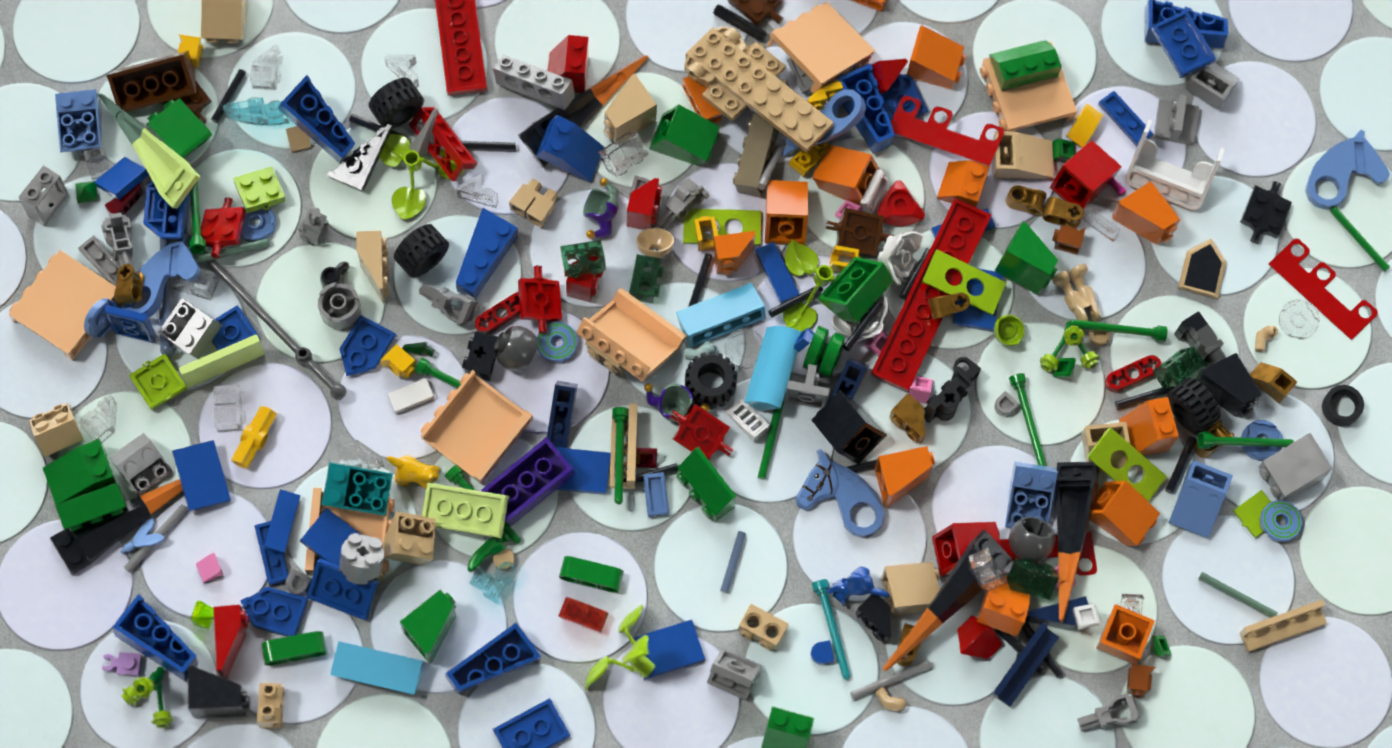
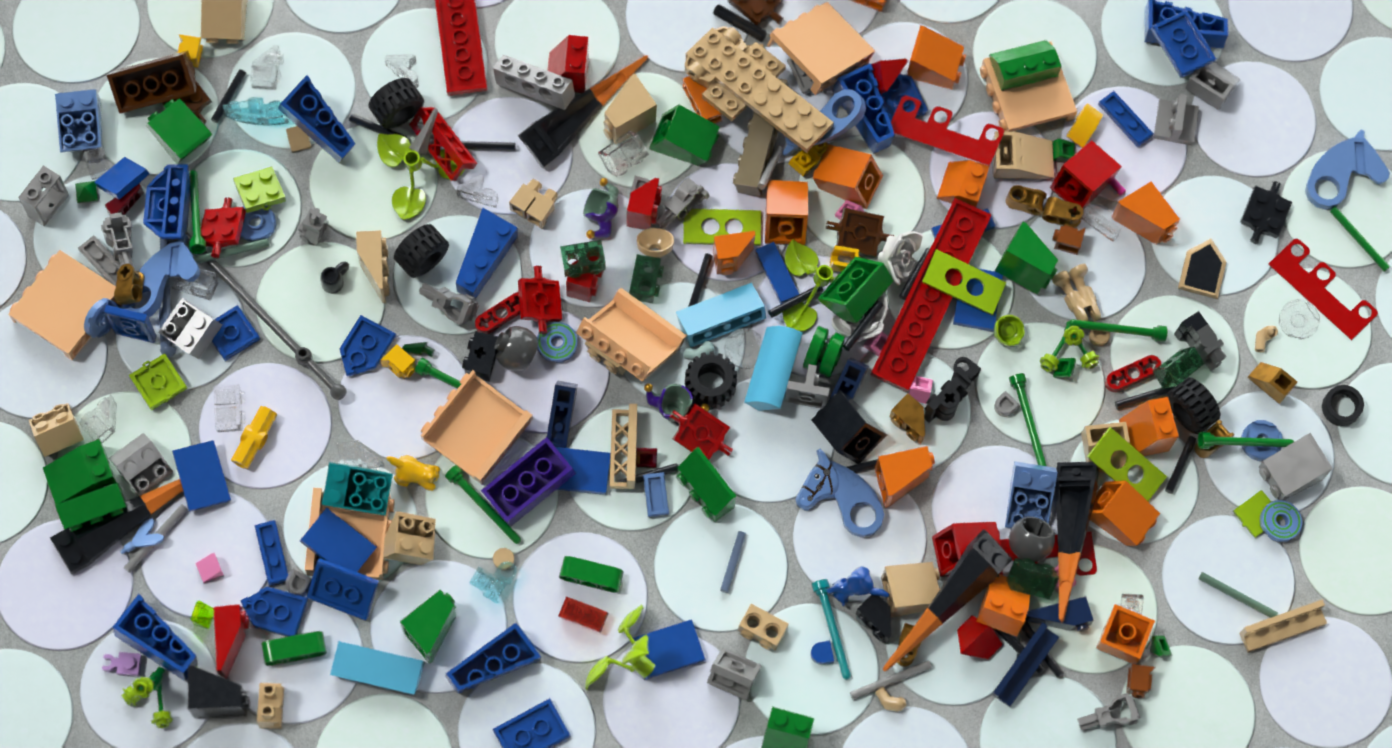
yellowish green plate [98,93,200,209] -> none
yellowish green tile [179,335,265,388] -> none
blue tile [263,489,301,555] -> none
light grey brick [318,282,361,330] -> none
wing [327,124,393,192] -> none
light grey brick [339,533,384,584] -> none
white tile [387,378,434,414] -> none
yellowish green tile [422,483,509,538] -> none
green piece [467,533,510,572] -> none
blue slope [536,115,604,183] -> none
green piece [612,407,629,505] -> none
yellow window [694,216,718,252] -> none
white slope [726,398,770,442] -> none
green bar [757,401,784,480] -> none
blue tile [794,328,815,352] -> none
yellow slope [807,81,843,111] -> none
white tile [860,169,889,214] -> none
red hat [877,180,925,226] -> none
pearl gold piece [928,292,970,320] -> none
clear slope [969,548,1006,592] -> none
white tile [1073,603,1100,630] -> none
white windscreen [1125,119,1224,210] -> none
medium blue slope [1168,460,1233,538] -> none
black slope [1196,353,1262,417] -> none

